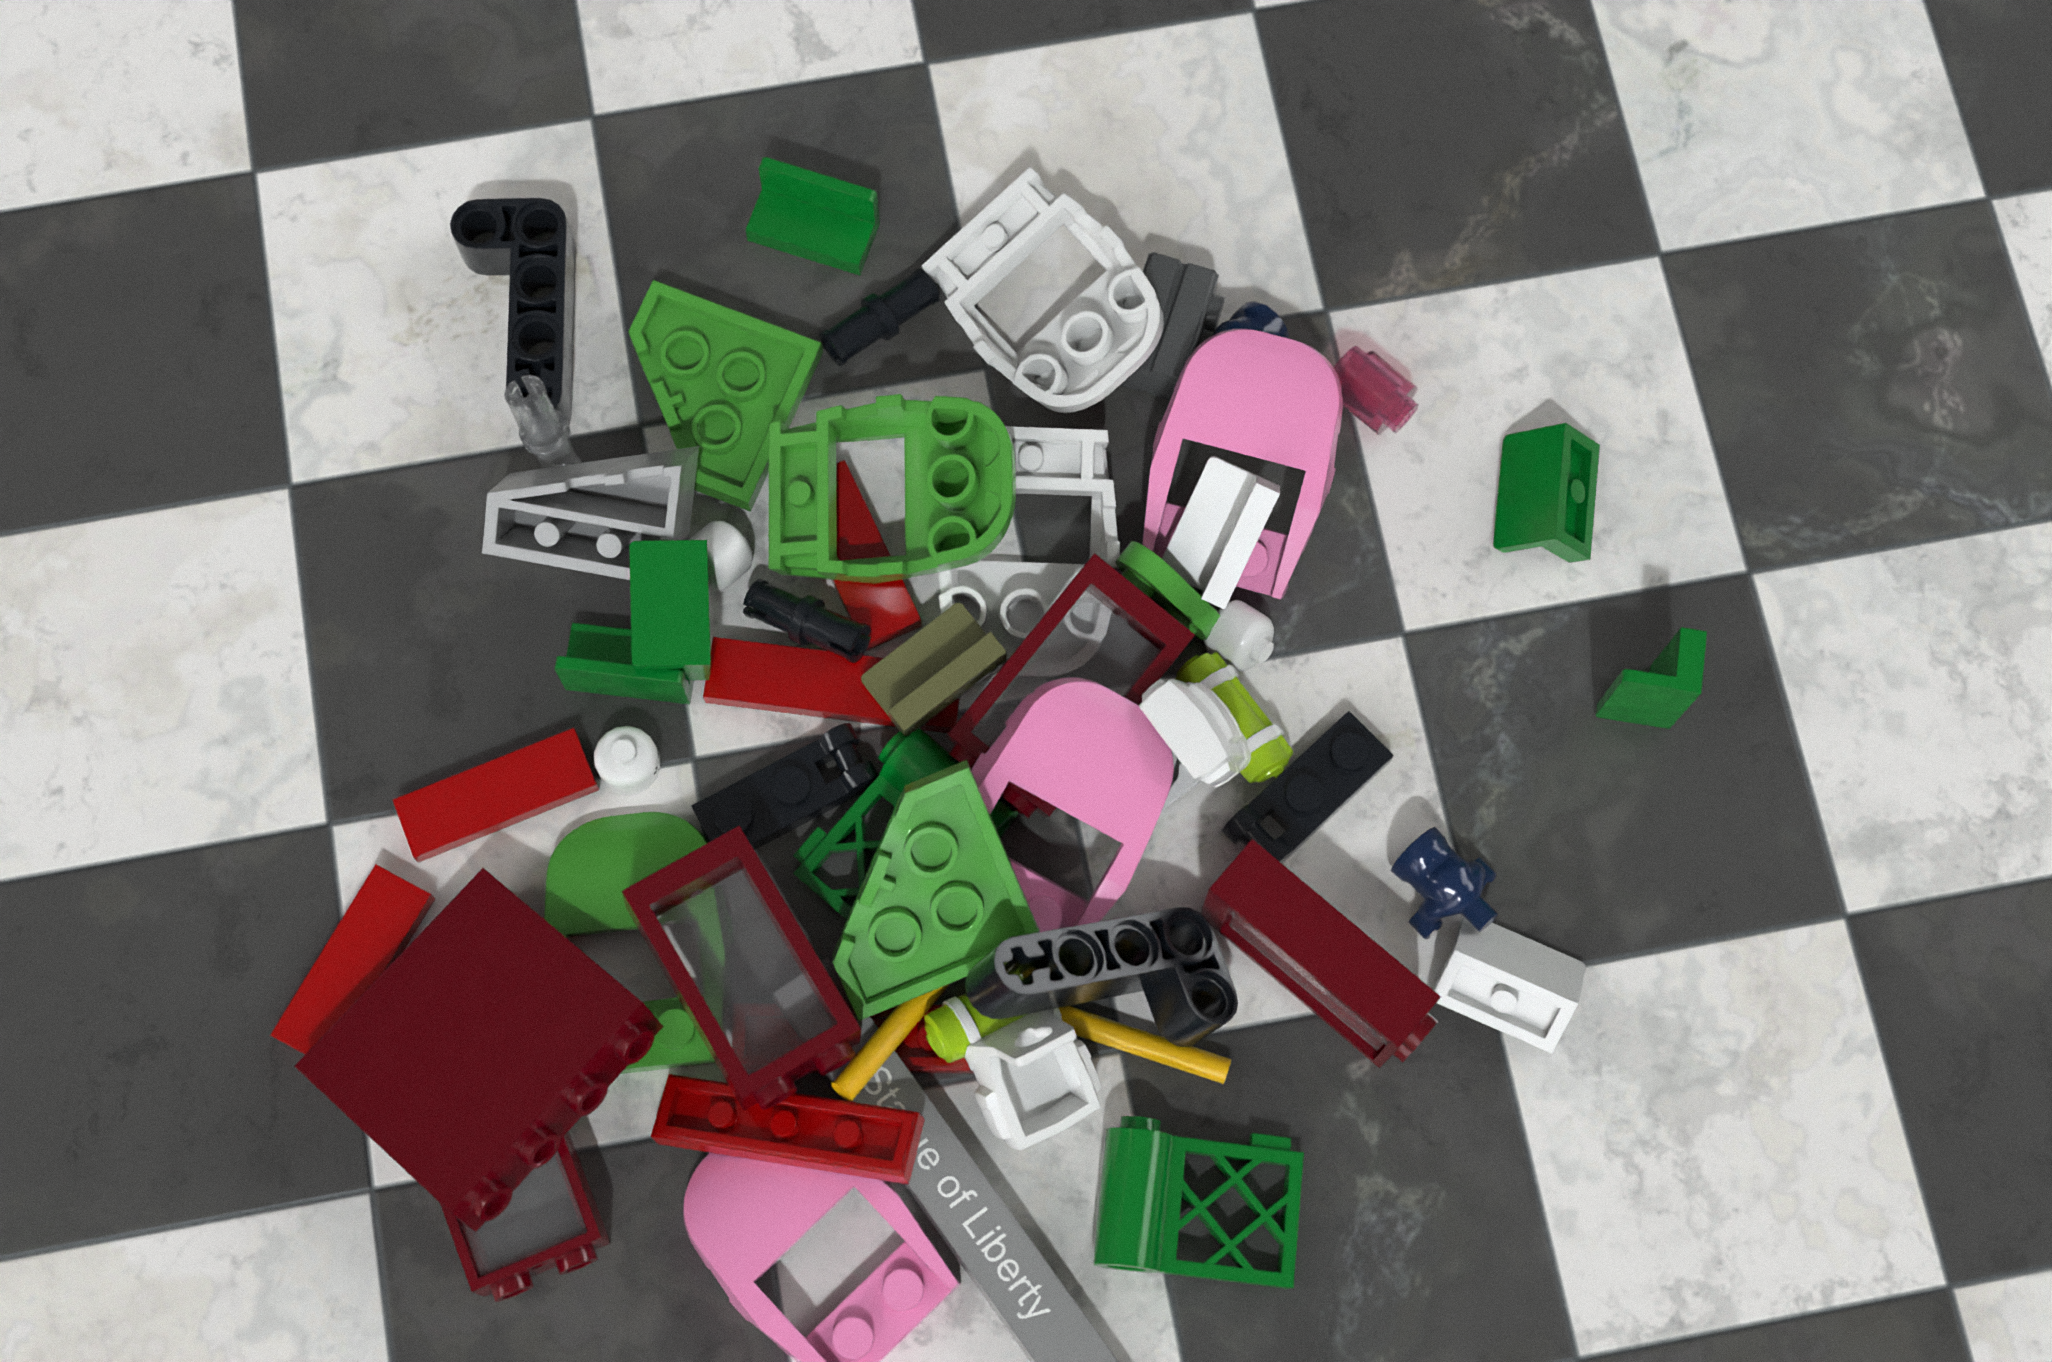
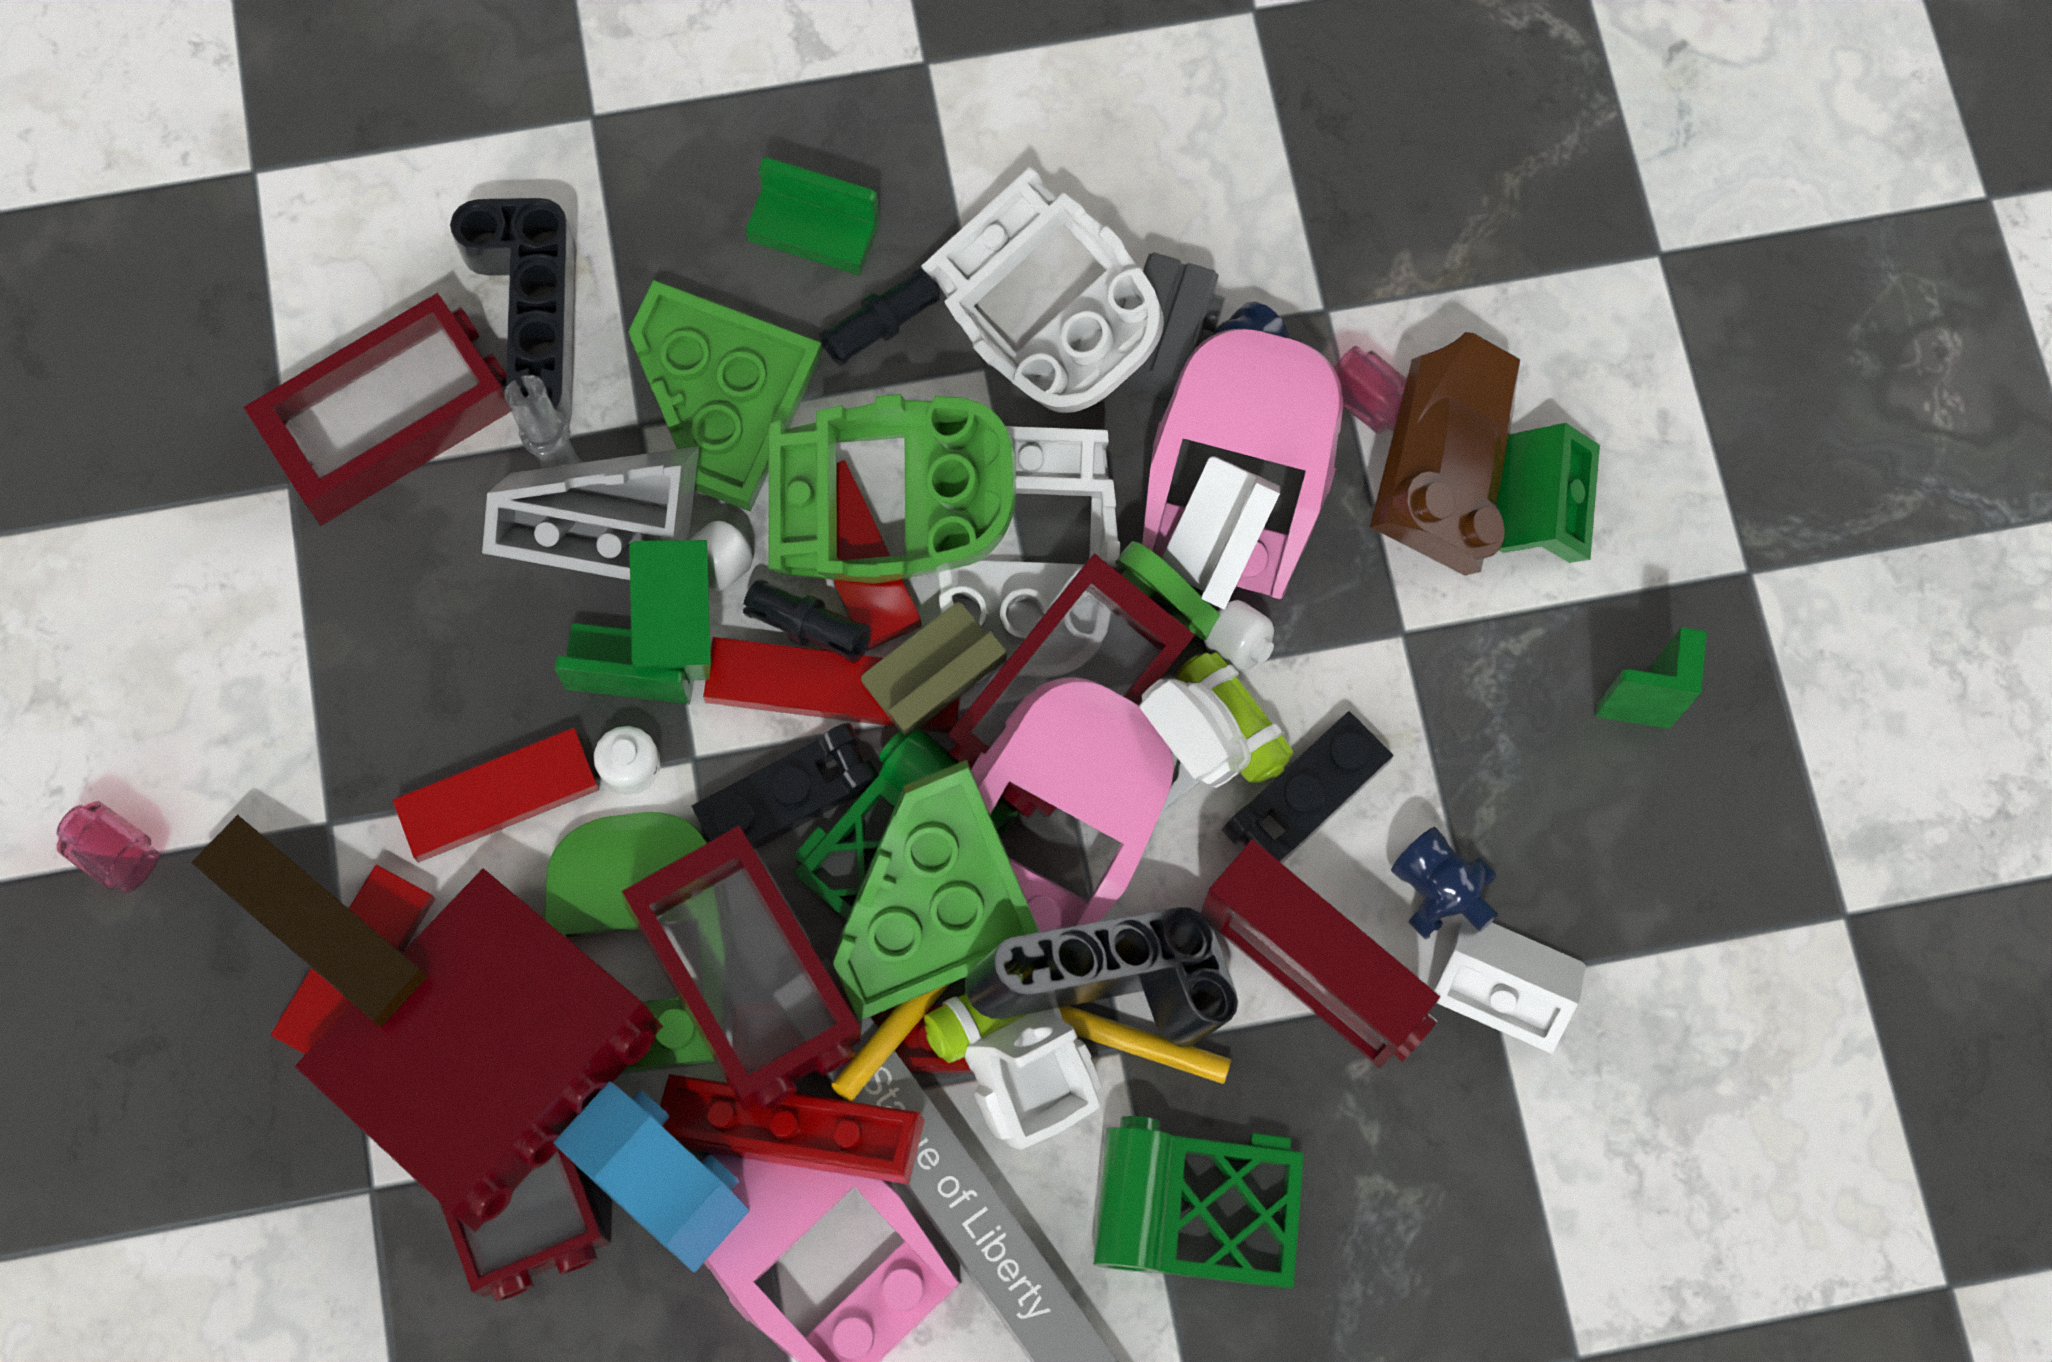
none -> clear pink brick [56,801,159,893]
none -> dark brown slope [191,814,427,1028]
none -> dark red window [243,292,511,526]
none -> dark azure brick [553,1081,750,1273]
none -> reddish brown slope [1370,332,1520,576]

